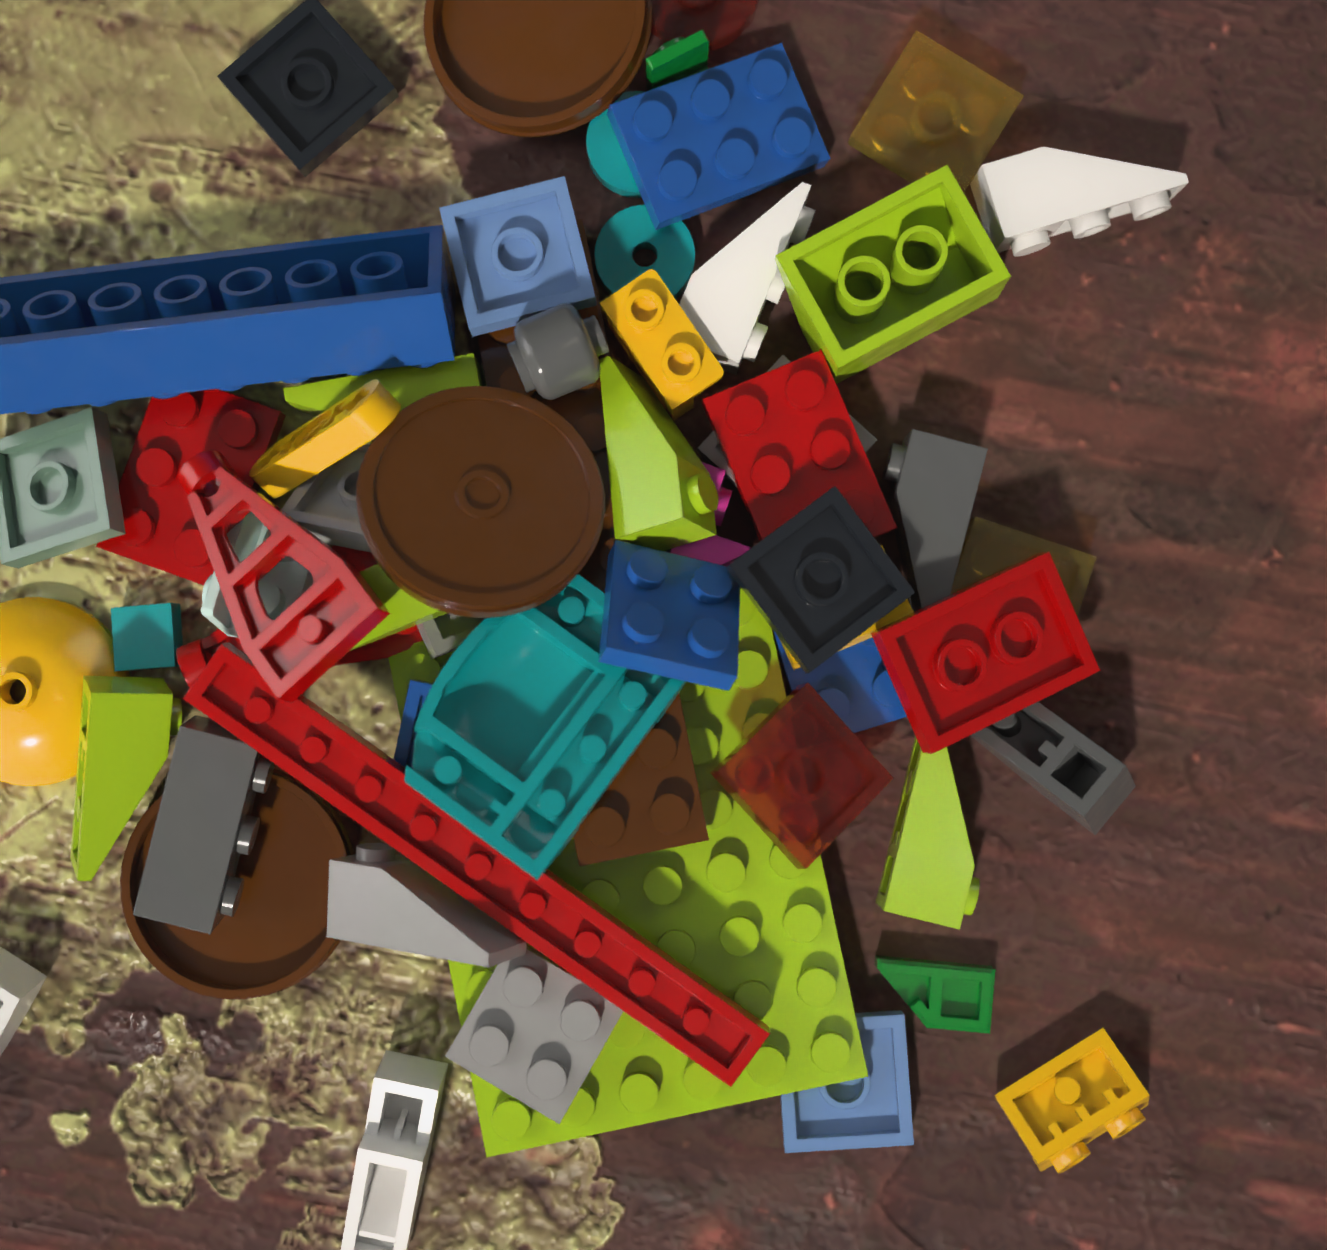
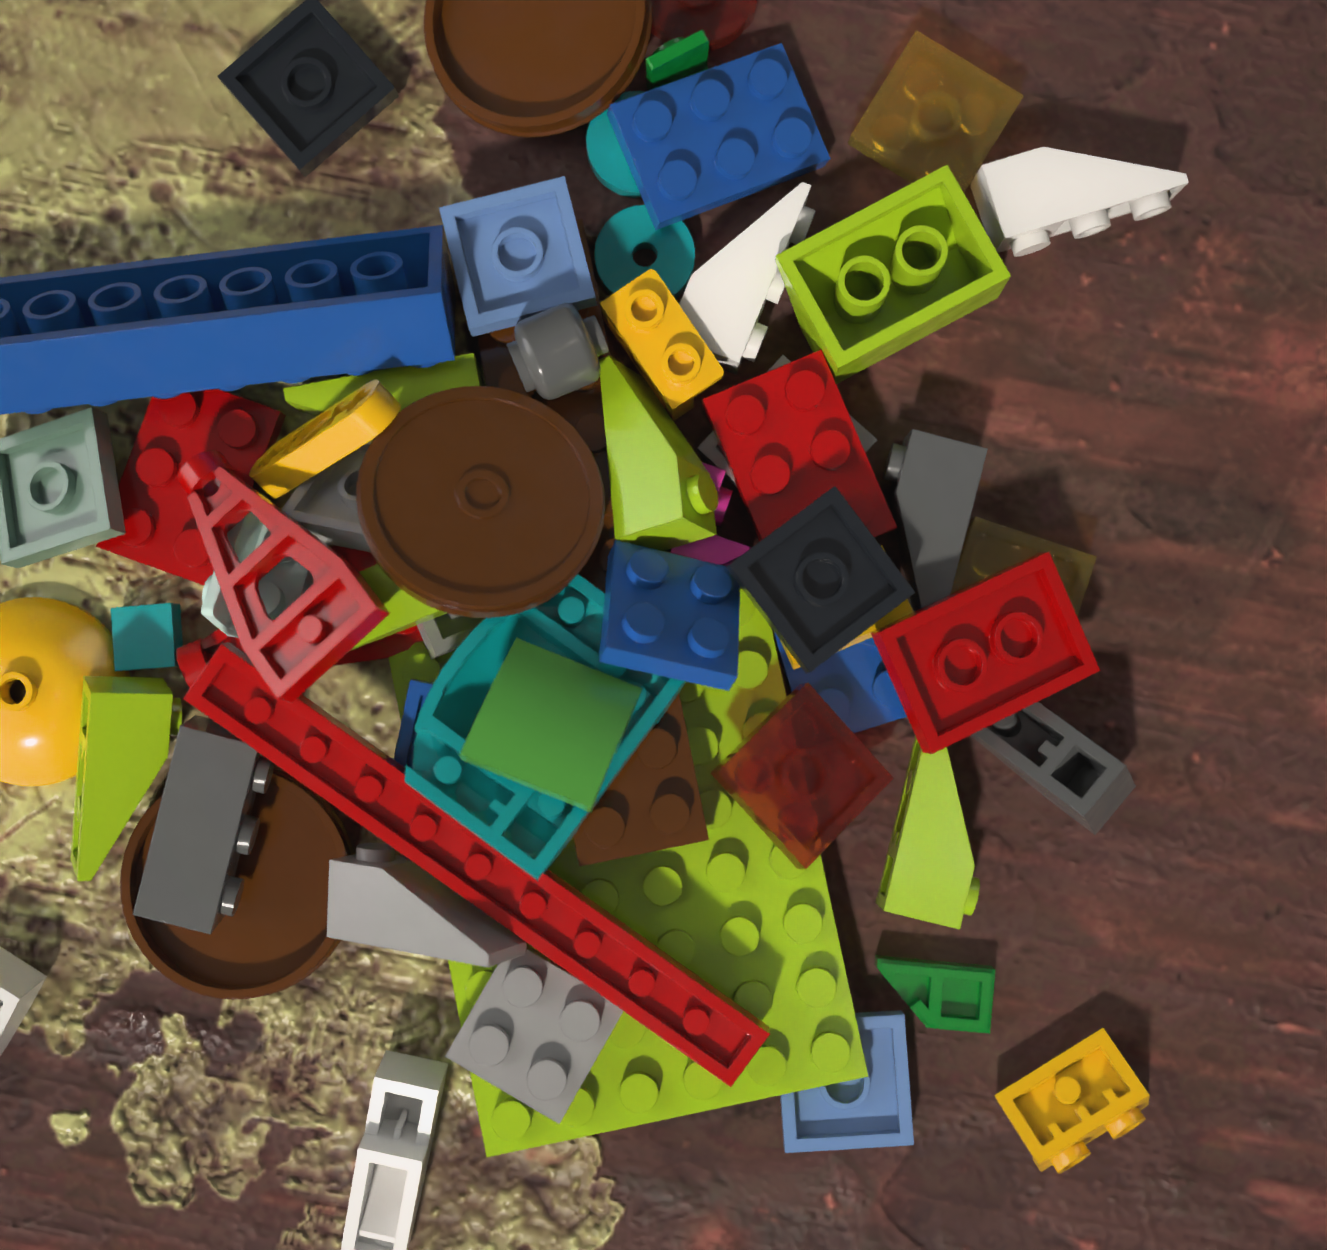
none -> bright green slope [460,638,643,812]

